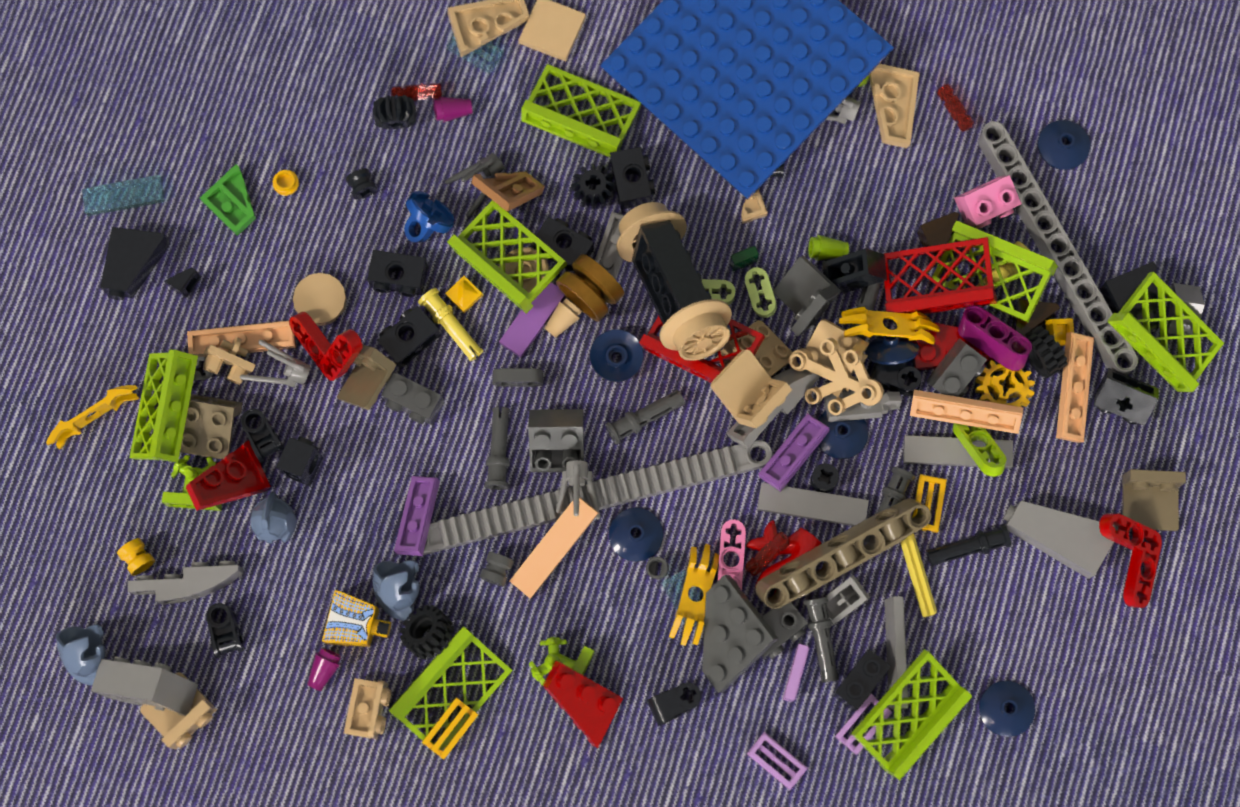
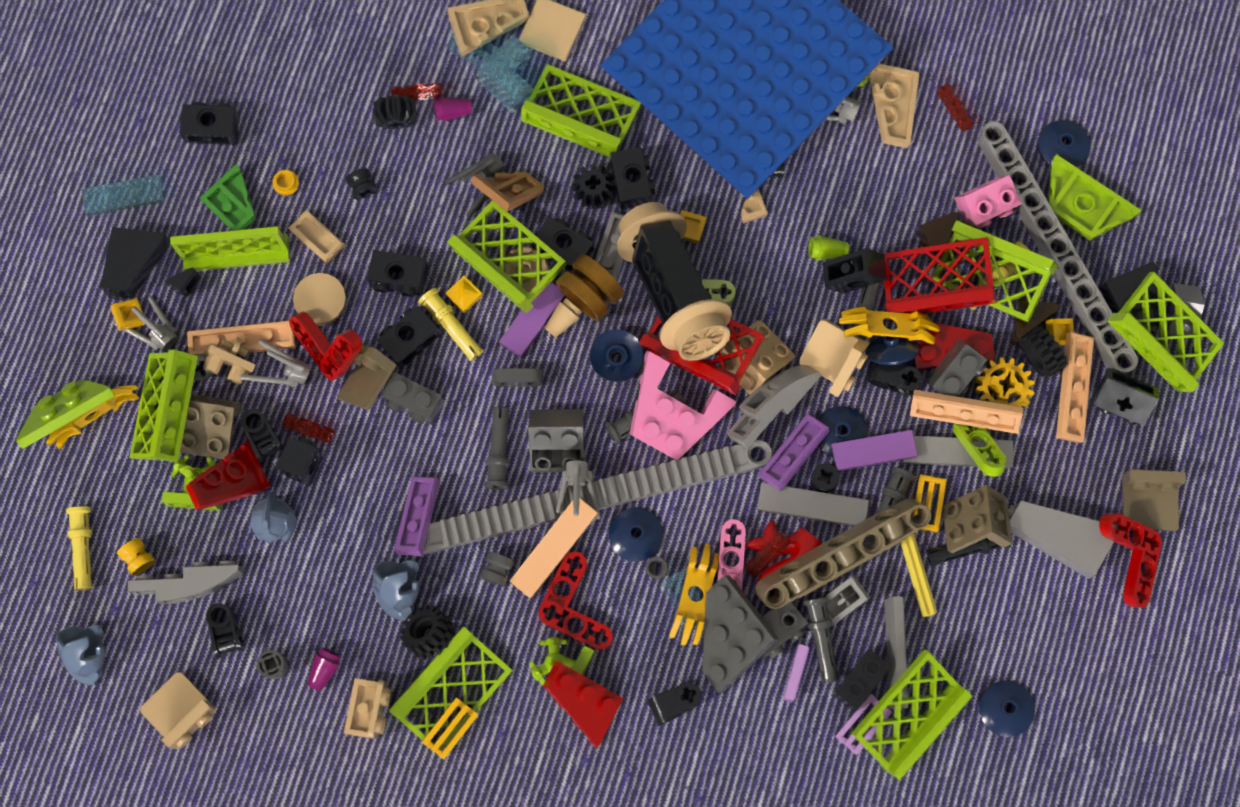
light grey wedge [91,657,198,716] -> none
torso [322,590,391,647] -> none
blue tile [404,191,454,243] -> none
tan bracket [711,349,792,429] -> none
dark green tile [730,246,759,272] -> none
yellowish green beam [745,267,777,318] -> none
lavender tile [747,732,808,790] -> none
dark grey bracket [773,256,841,336] -> none
tan plant [789,338,884,415] -> none
light grey hinge [824,390,902,422] -> none
magenta beam [958,305,1032,371] -> none
none -> lime wing [16,379,115,449]
none -> light yellow pin [66,506,93,591]
none -> yellow tile [110,298,145,331]
none -> light grey plant [114,296,178,352]
none -> lime fence [170,226,290,271]
none -> black brick [179,102,240,145]
none -> dark grey wheel [256,650,289,680]
none -> clear red axle [282,413,335,443]
none -> tan tile [289,210,345,264]
none -> clear light blue brick [475,34,533,114]
none -> red beam [538,551,613,650]
none -> bright pink wing [630,351,736,460]
none -> yellow plate [680,210,707,244]
none -> medium lavender tile [831,430,917,471]
none -> dark tan bracket [943,485,1012,553]
none -> lime wing [1047,154,1142,241]

